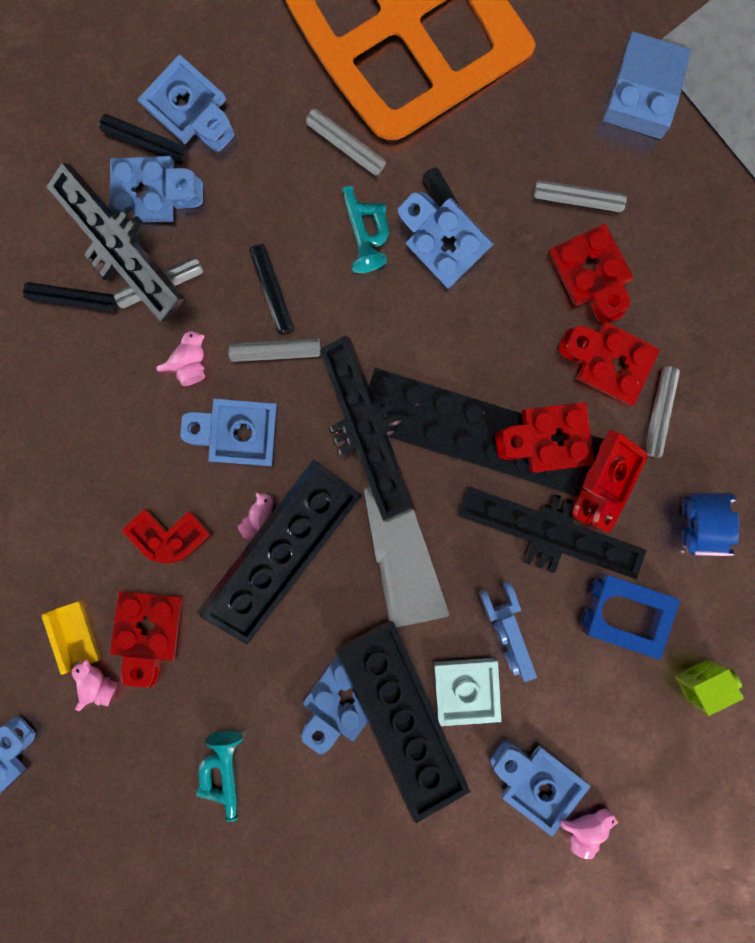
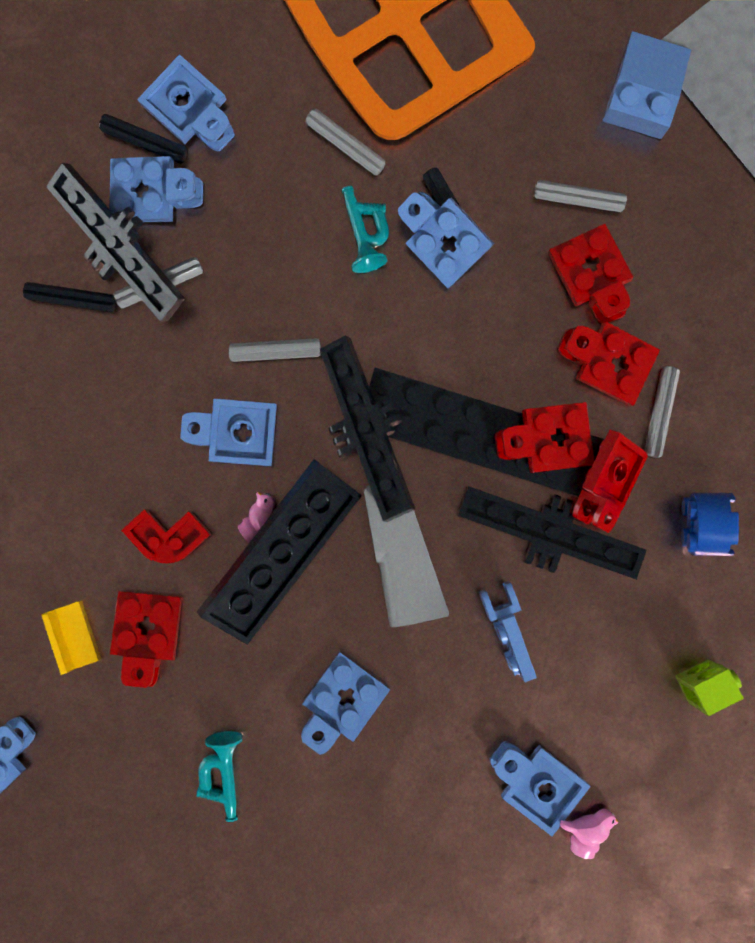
bright pink animal [71,659,118,711] -> none
bright pink animal [156,331,205,386] -> none
black axle [249,244,293,334] -> none
black plate [334,621,471,824] -> none
light aqua plate [434,658,501,726] -> none
blue panel [580,573,680,660] -> none

